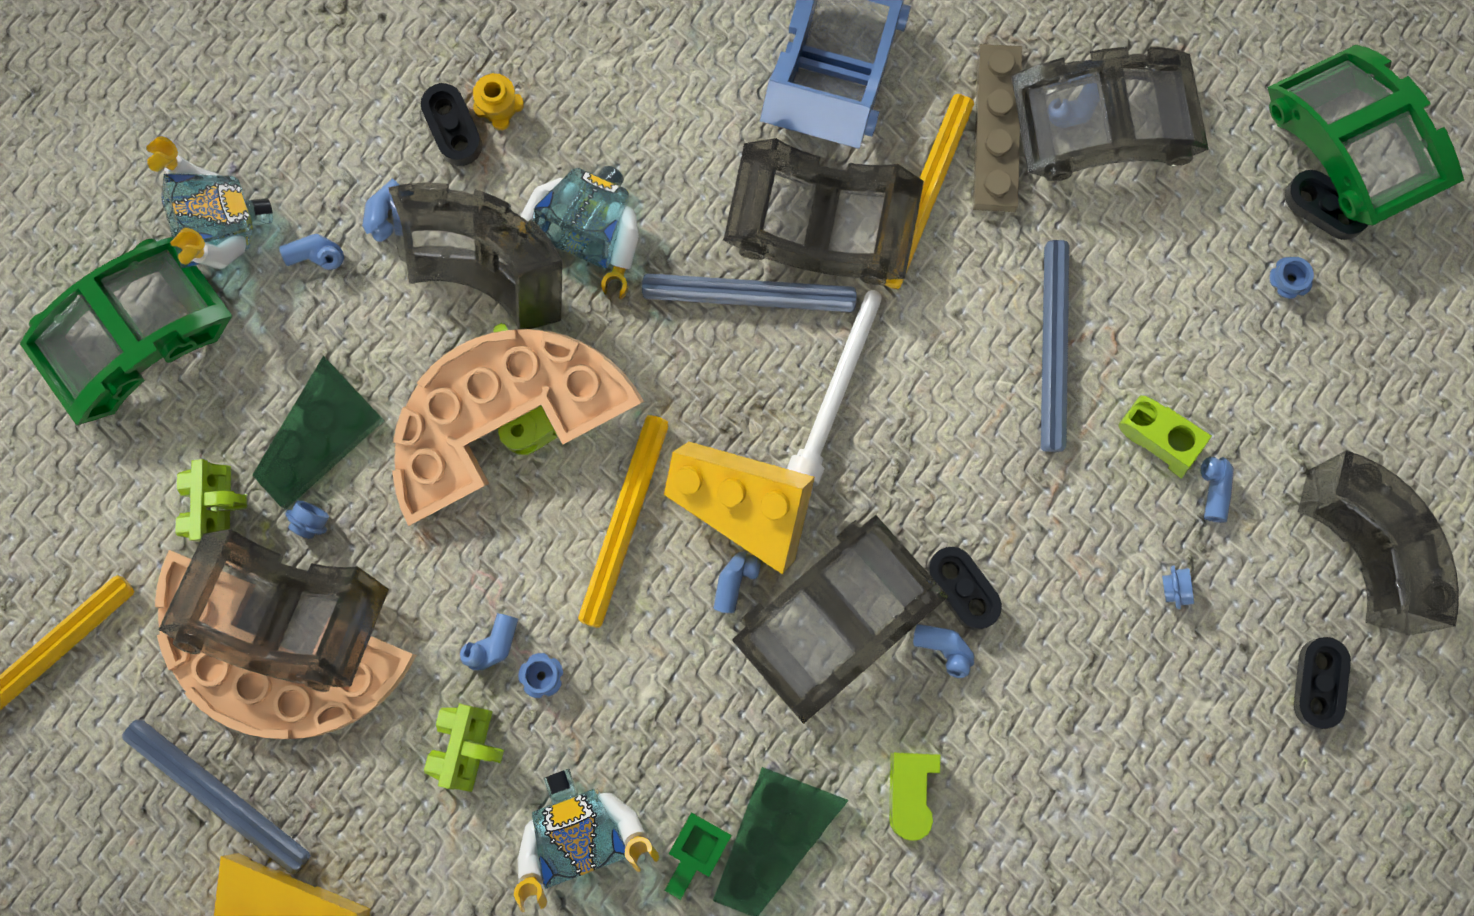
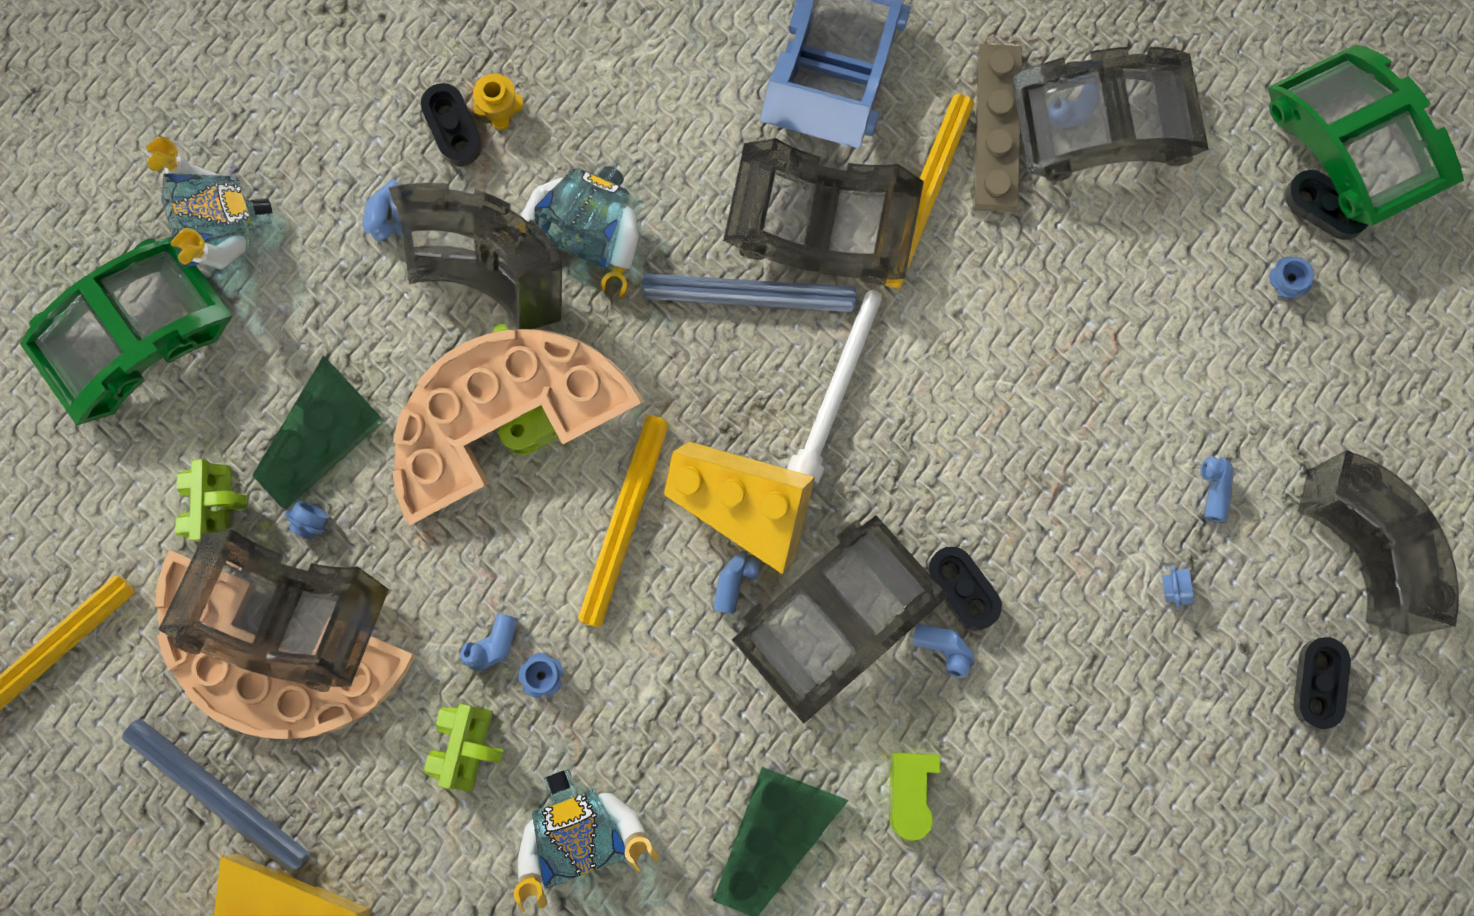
medium blue arm [279,234,344,270] -> none
green plate [664,812,732,900] -> none
sand blue axle [1041,240,1070,452] -> none
lime leg [1118,395,1212,479] -> none

